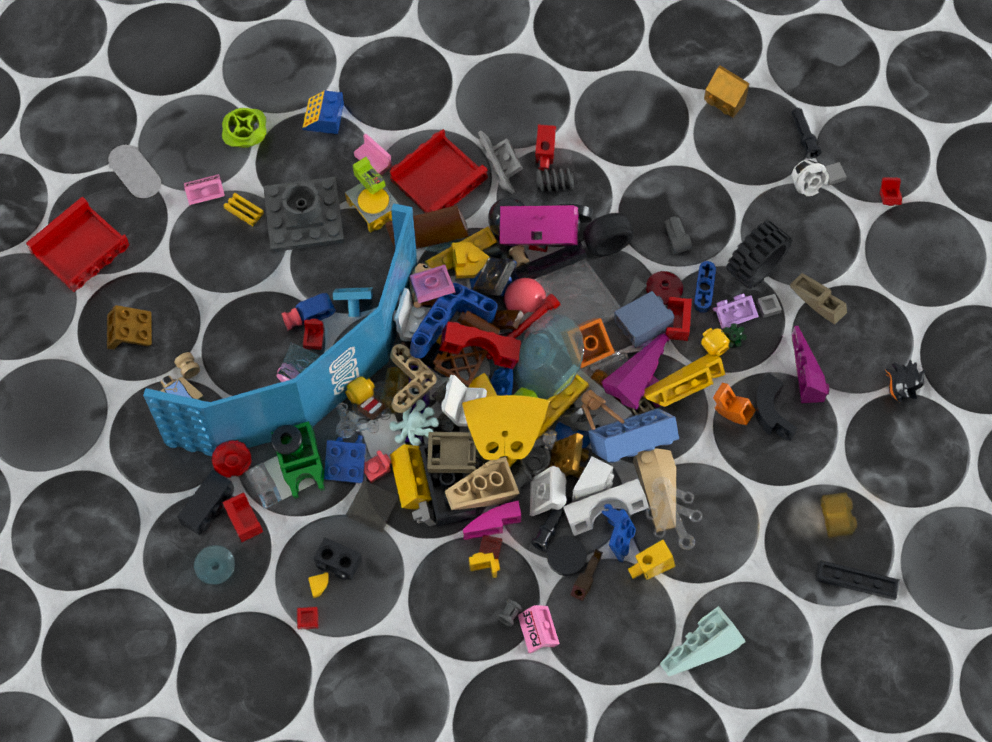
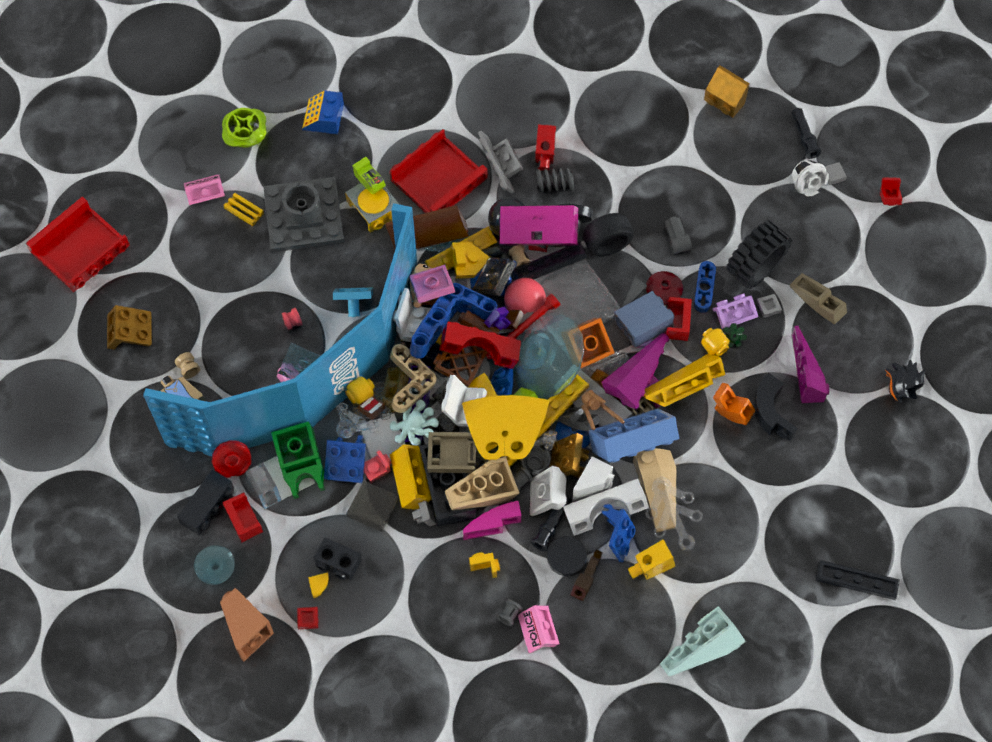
flat silver sticker [108,145,161,198] -> none
black piece [271,424,302,455] -> none
blue beam [295,293,336,325] -> none
red bracket [303,319,325,350] -> none
bright pink panel [354,134,392,175] -> none
clear red tile [479,535,503,559] -> none
clear yellow brick [820,493,857,537] -> none
none -> nougat slope [220,588,274,662]
none -> dark purple tile [484,307,510,330]

